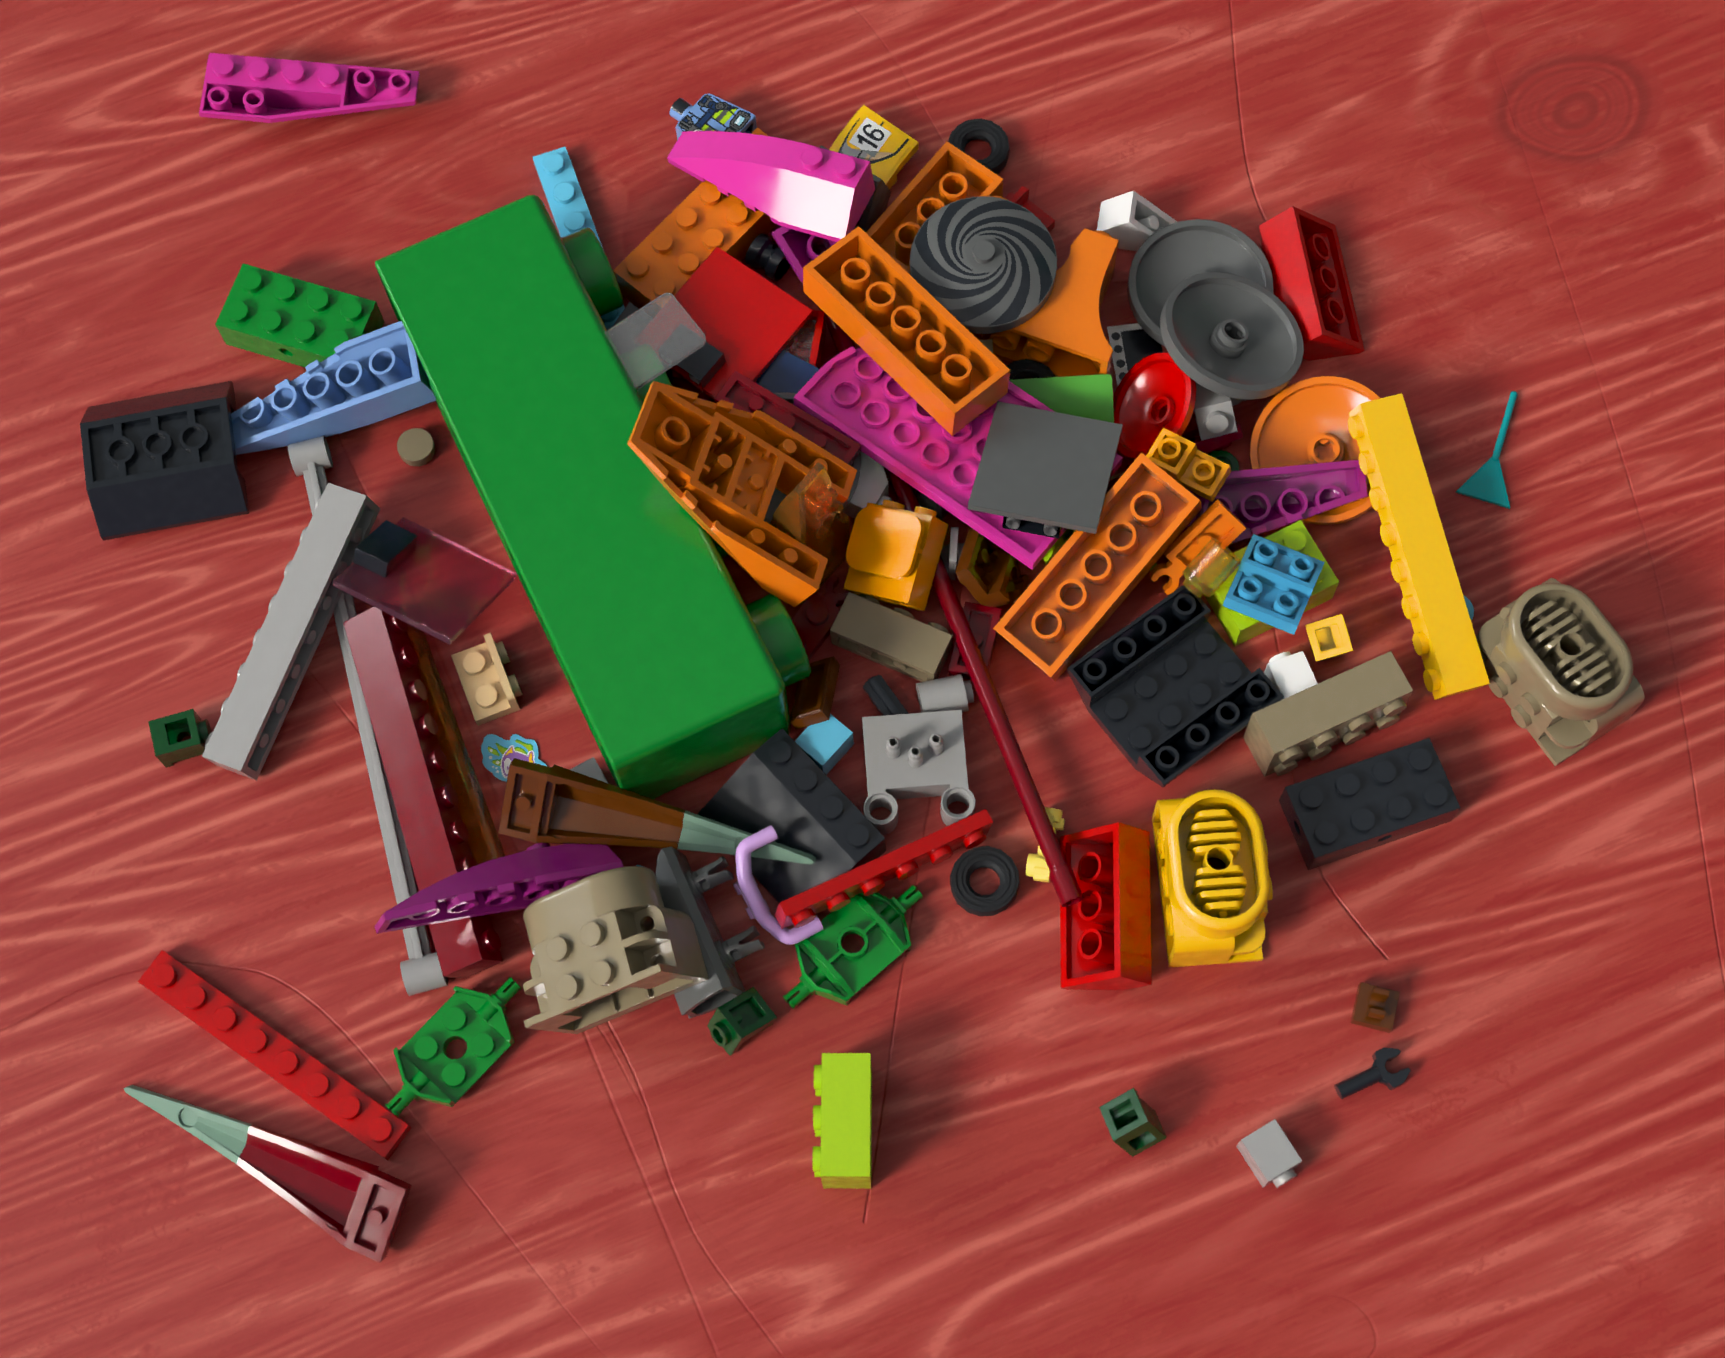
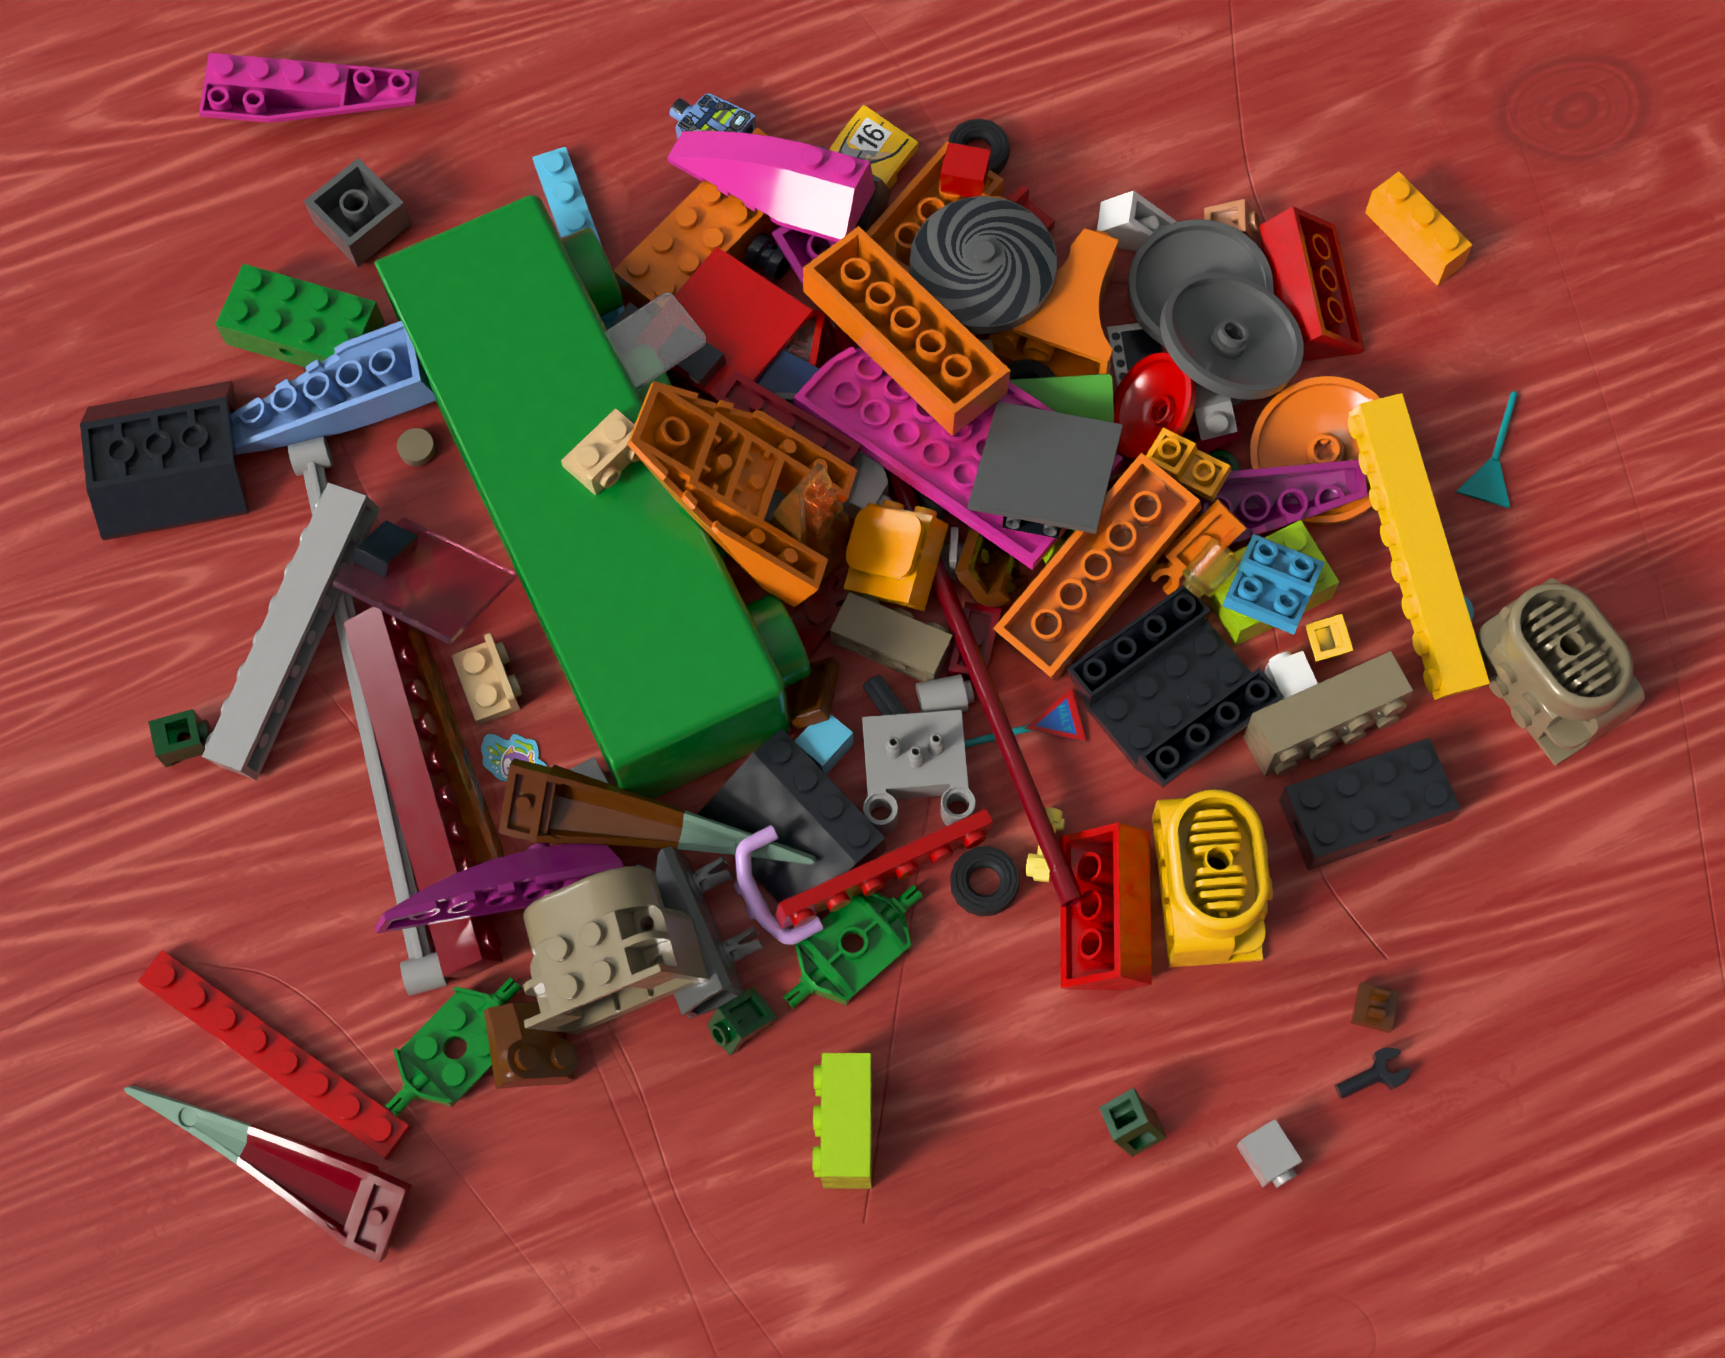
none -> dark grey brick [304,158,412,267]
none -> reddish brown slope [484,1002,579,1088]
none -> tan bracket [561,408,640,495]
none -> red panel [940,143,991,197]
none -> piece [964,688,1087,748]
none -> nougat bracket [1204,199,1261,245]
none -> light orange brick [1365,171,1472,286]

